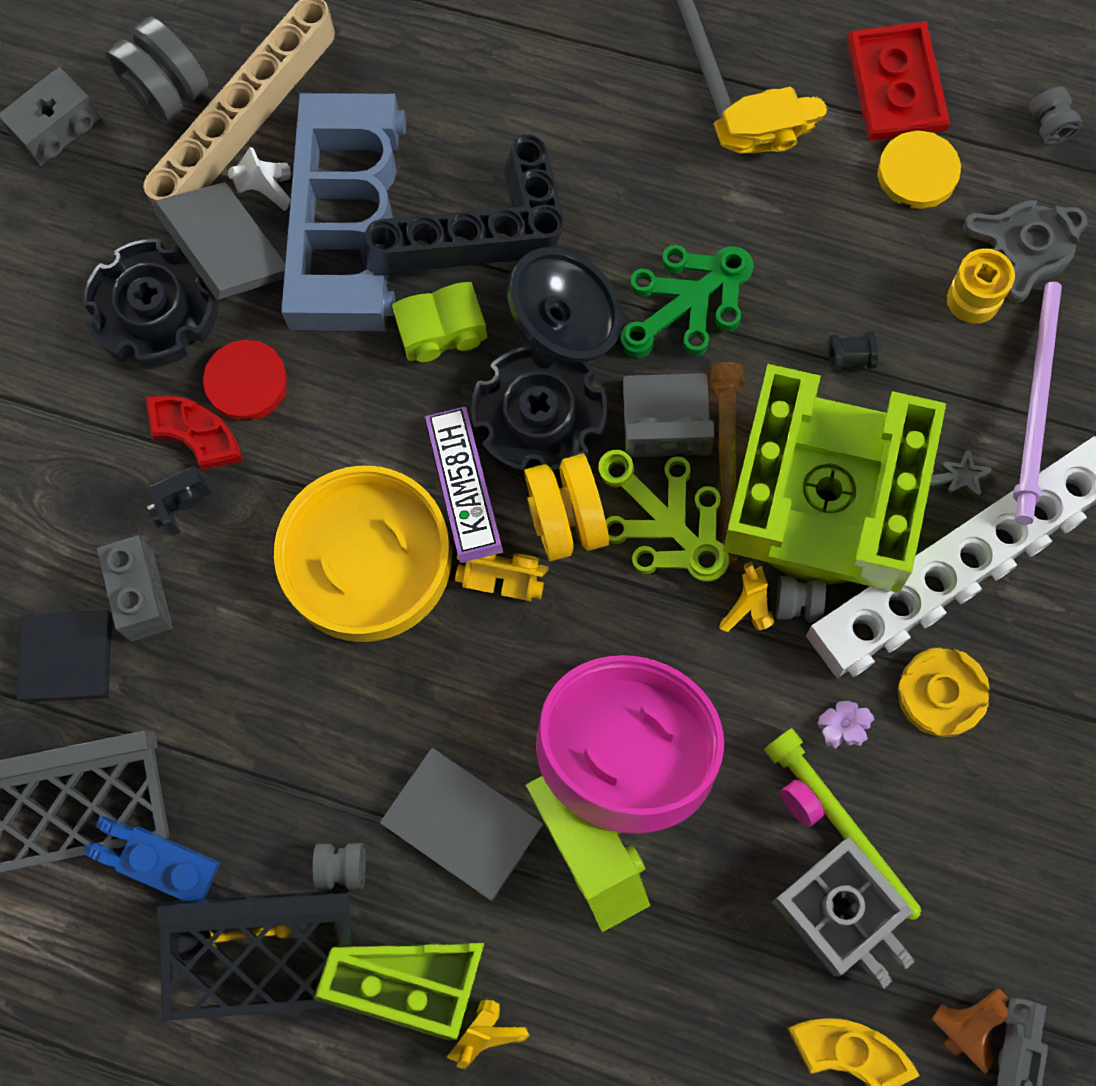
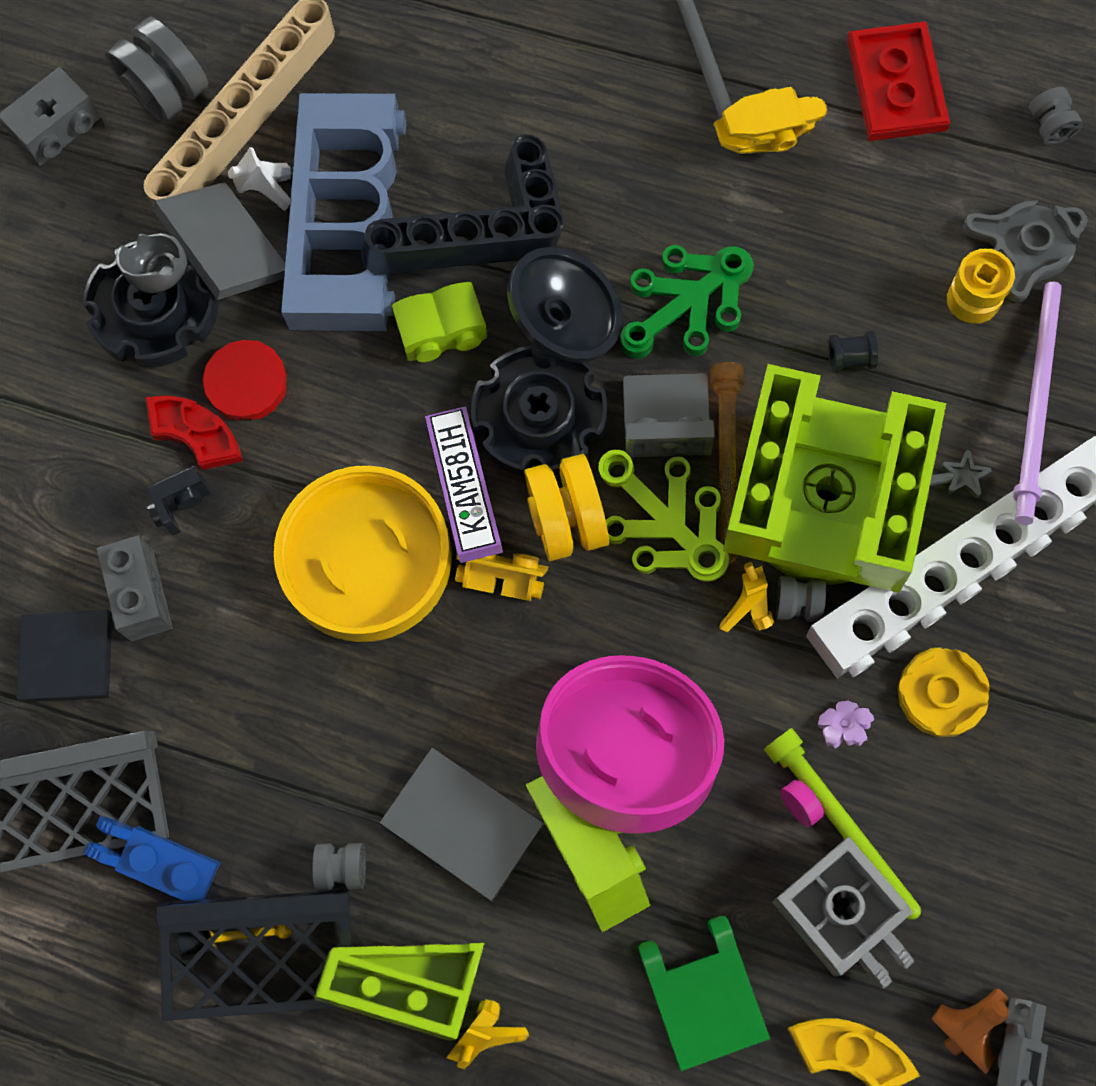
yellow tile [877,131,961,209] -> none
none -> dark grey hair [116,233,187,293]
none -> green flag [638,916,770,1071]

